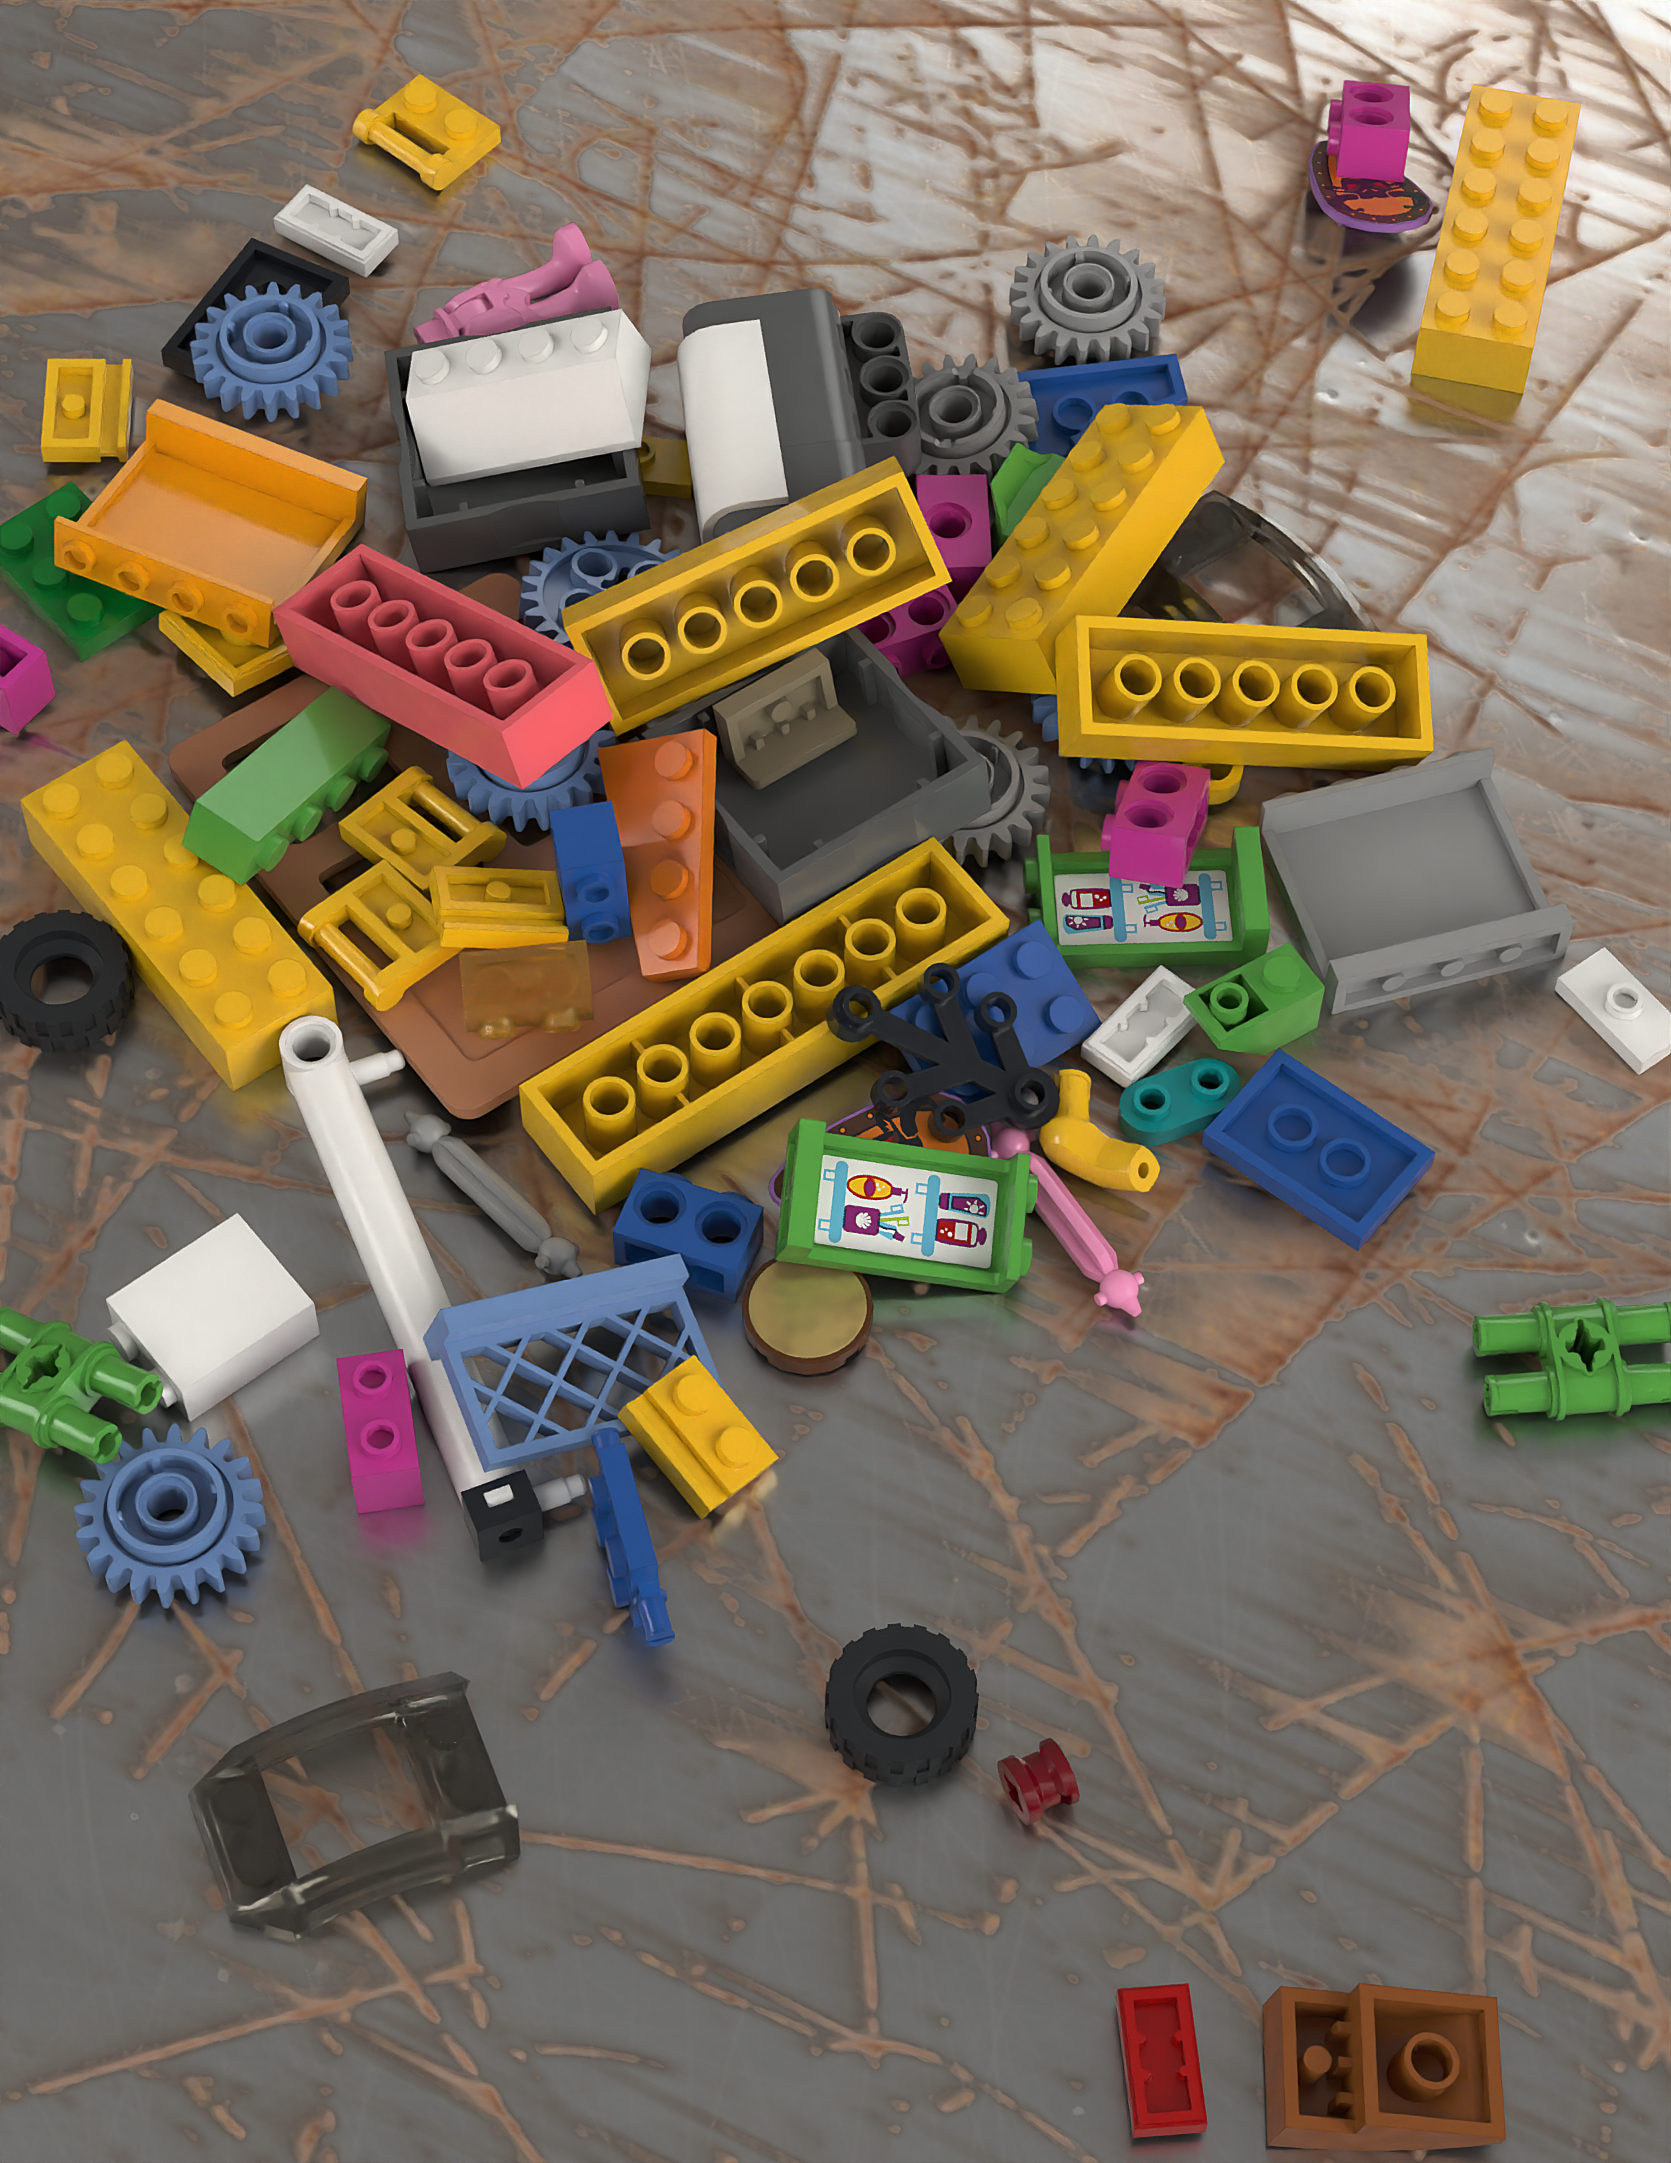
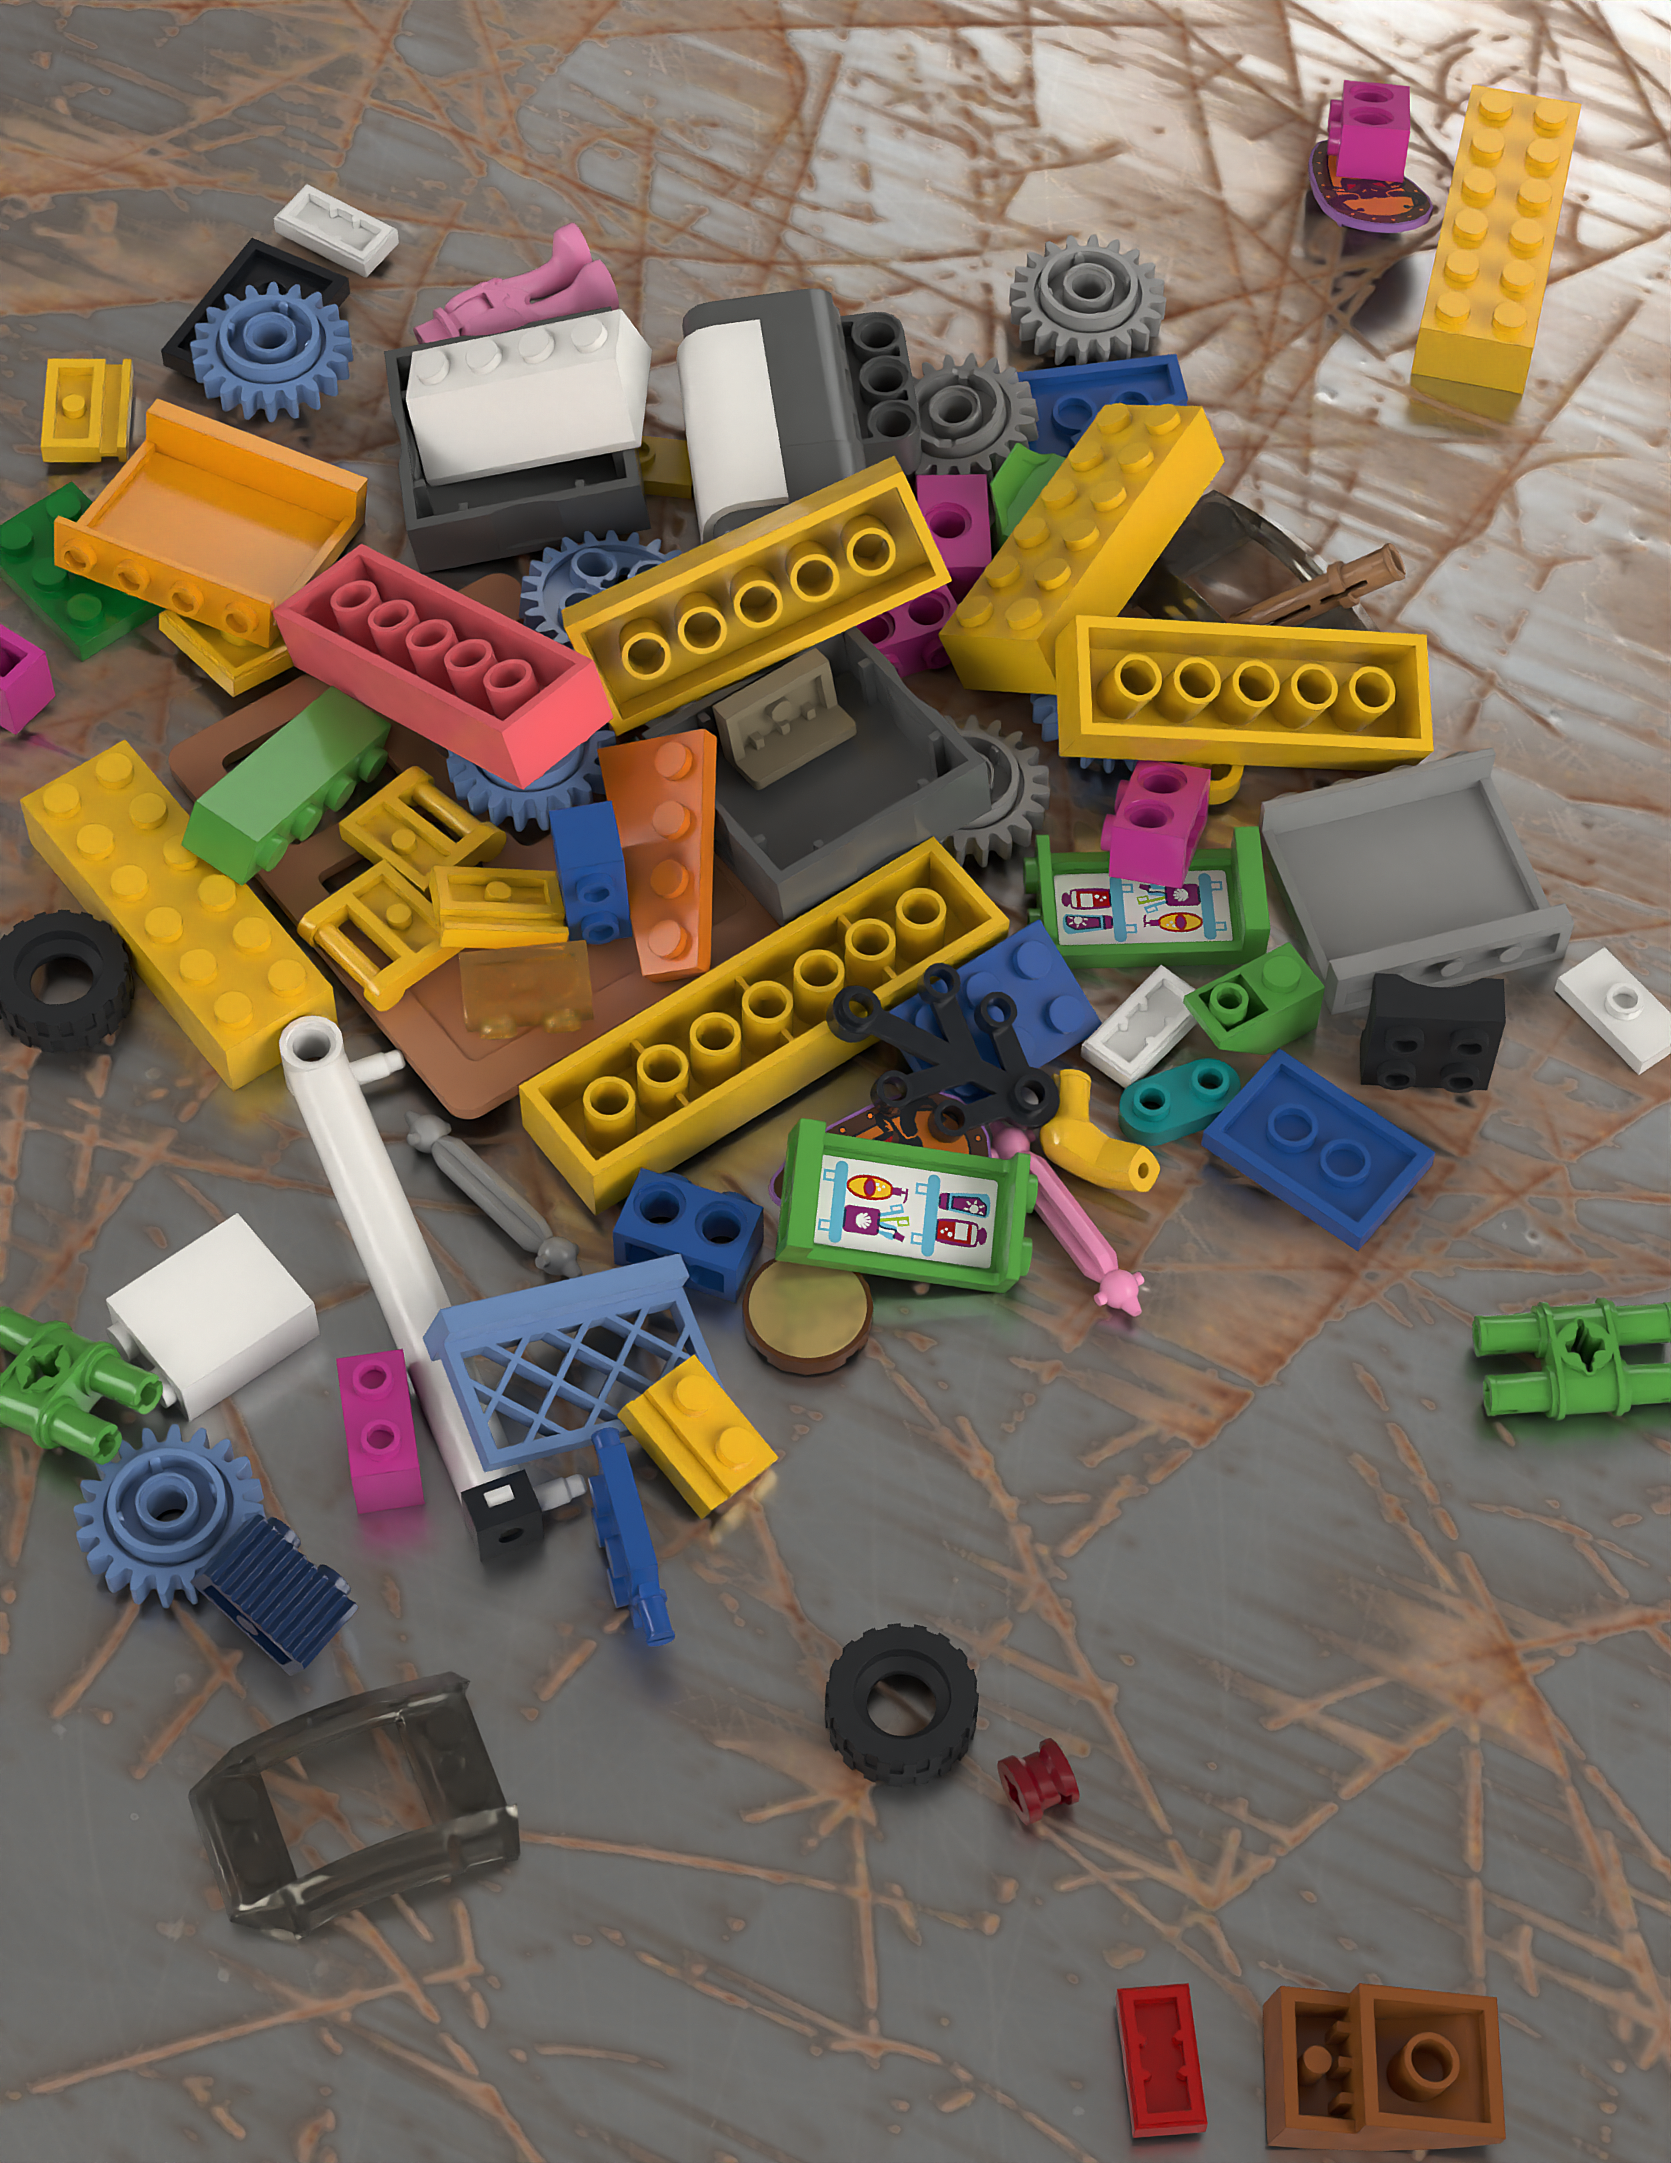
yellow plate [352,74,501,191] -> none
none -> dark blue brick [190,1514,358,1676]
none -> medium nougat pin [1229,543,1406,627]
none -> black brick [1360,973,1506,1093]

